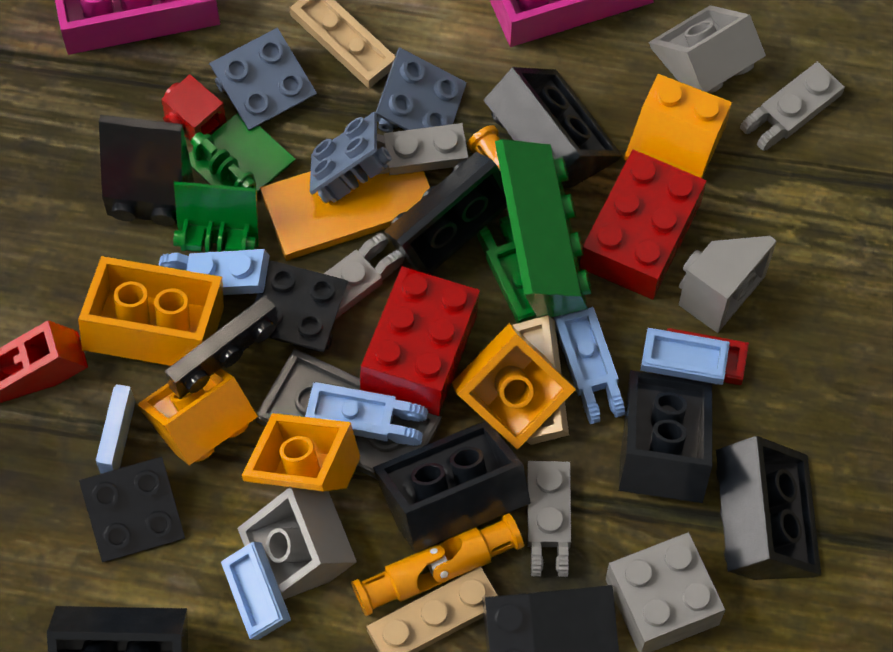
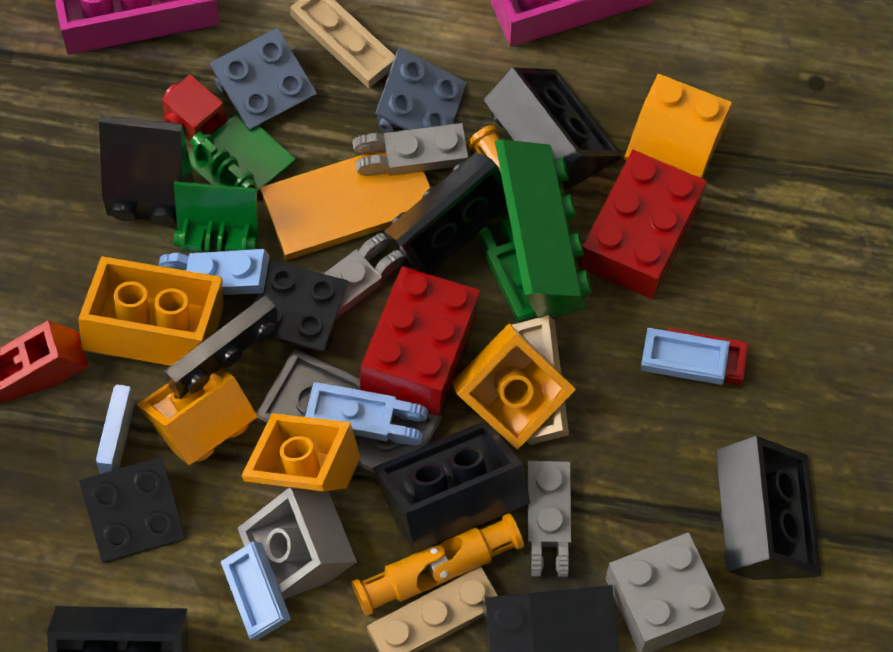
sand blue hinge [310,111,392,203] -> none
light blue hinge [554,307,625,424] -> none
black slope [618,370,712,503] -> none
light grey slope [649,5,766,93] -> none
light grey slope [679,236,777,333] -> none
light grey hinge [740,61,845,151] -> none

